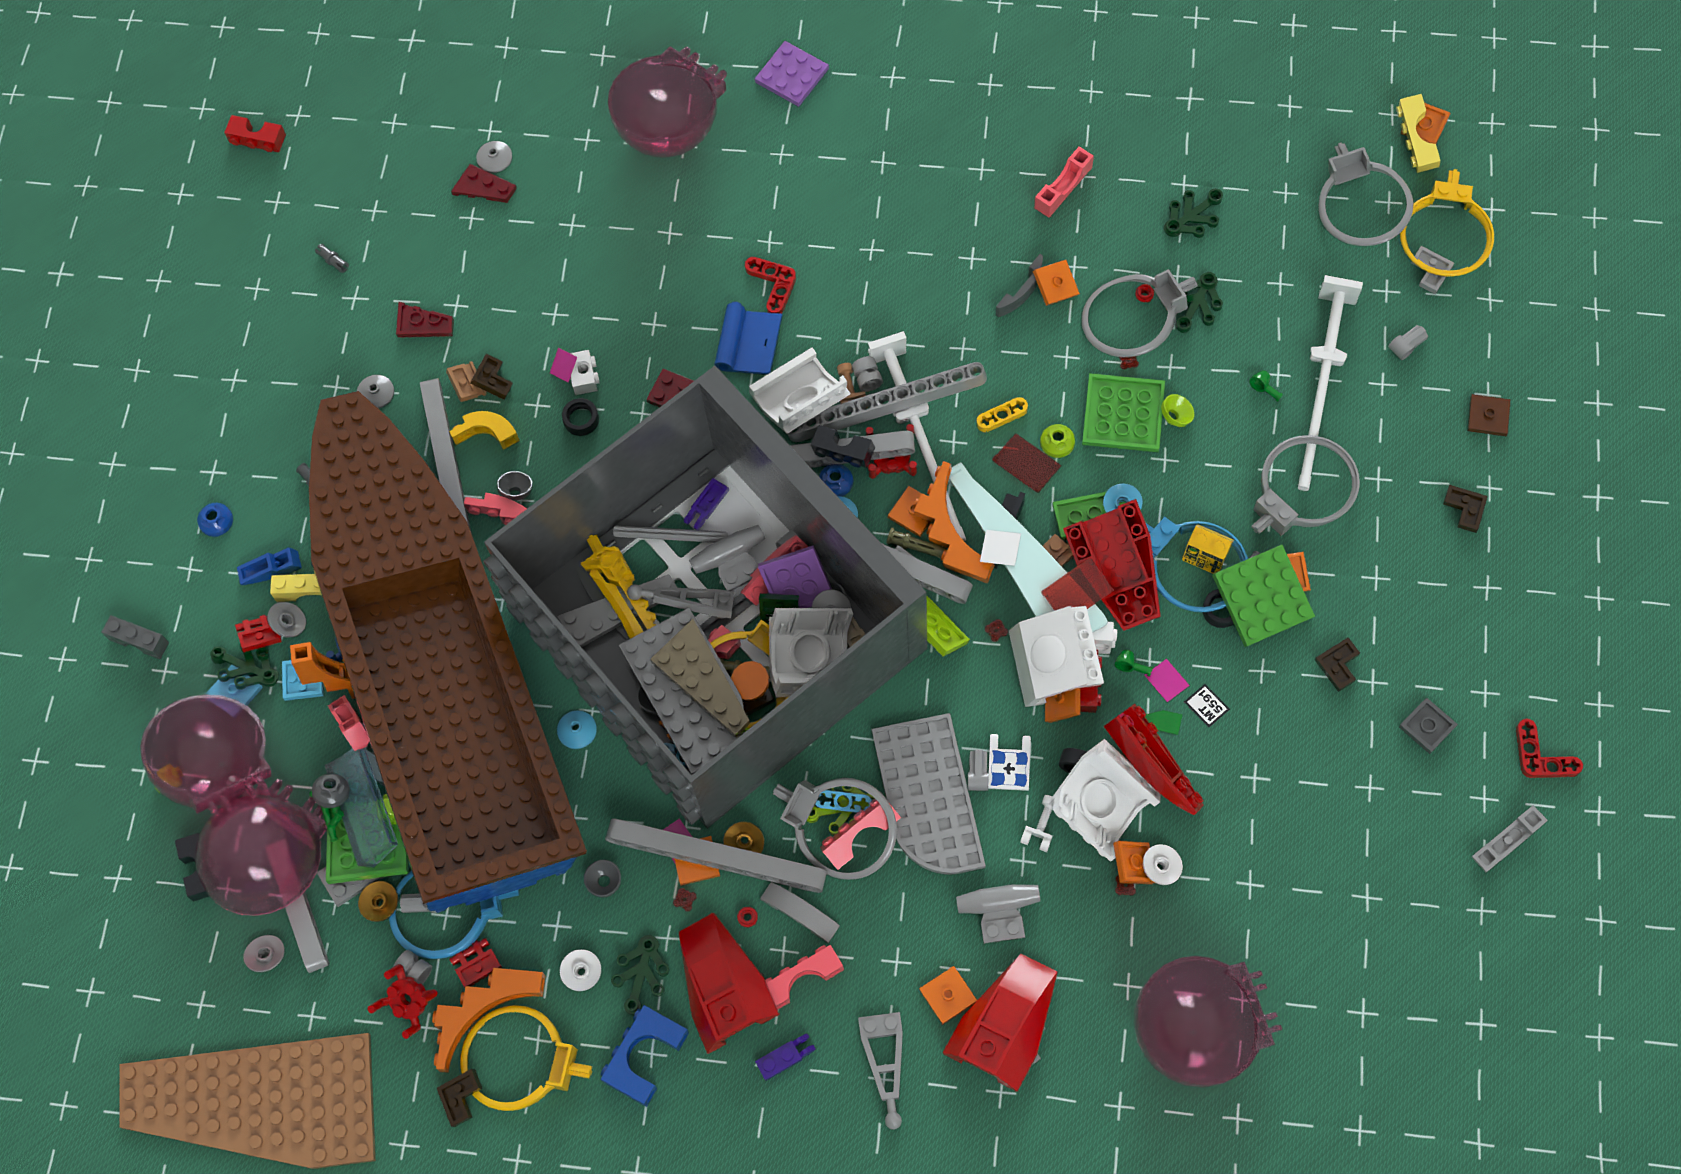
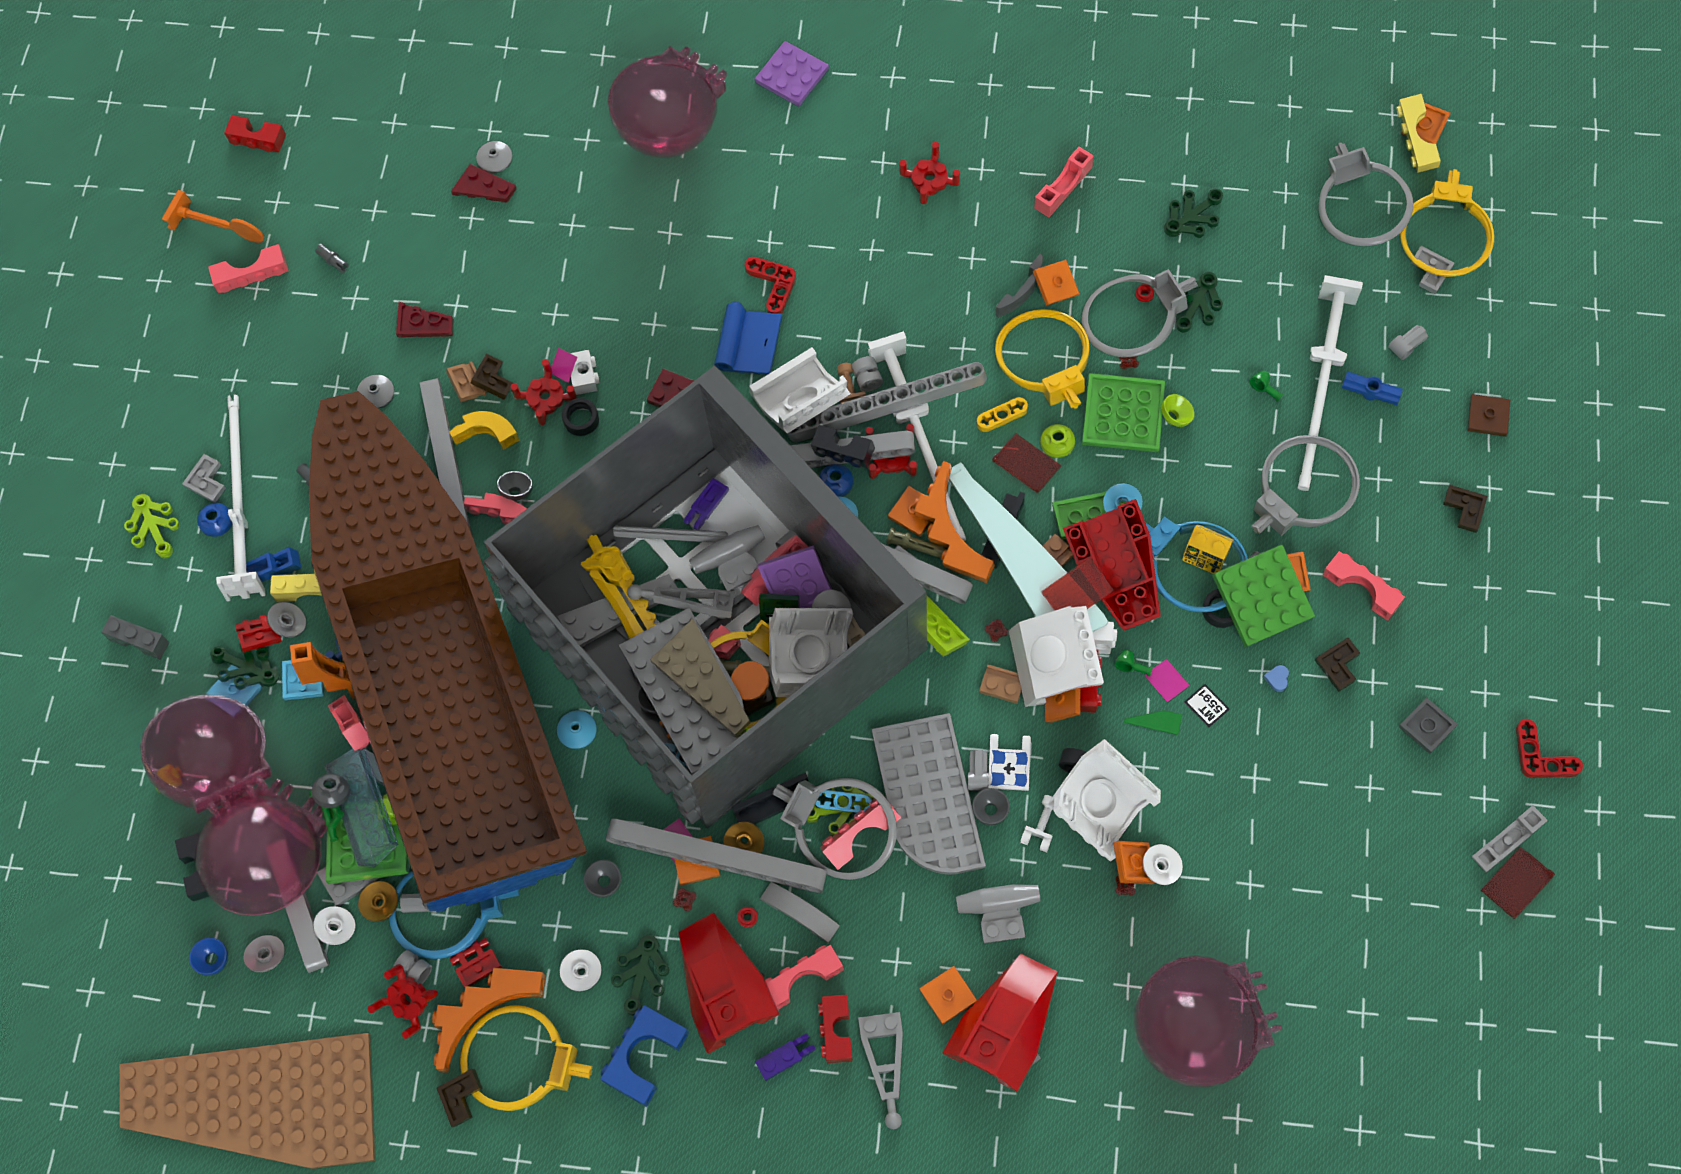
white sticker [980,530,1021,566] -> none
red wedge [1104,704,1204,815] -> none
none -> lime plant [124,494,180,558]
none -> orange piece [162,190,264,243]
none -> light grey plate [182,454,226,503]
none -> blue piece [189,938,228,976]
none -> coral arch [208,244,289,294]
none -> white piece [216,395,266,601]
none -> white dish [313,906,355,945]
none -> red plate [510,359,577,425]
none -> black fence [732,772,809,825]
none -> red arch [818,995,852,1064]
none -> red plate [899,142,960,204]
none -> dark grey piece [972,788,1010,825]
none -> medium nougat plate [979,665,1022,704]
none -> yellow brick [995,309,1089,409]
none -> medium blue tile [1263,665,1289,692]
none -> coral arch [1322,551,1405,621]
none -> blue piece [1342,371,1403,405]
none -> clear red piece [1481,847,1555,919]

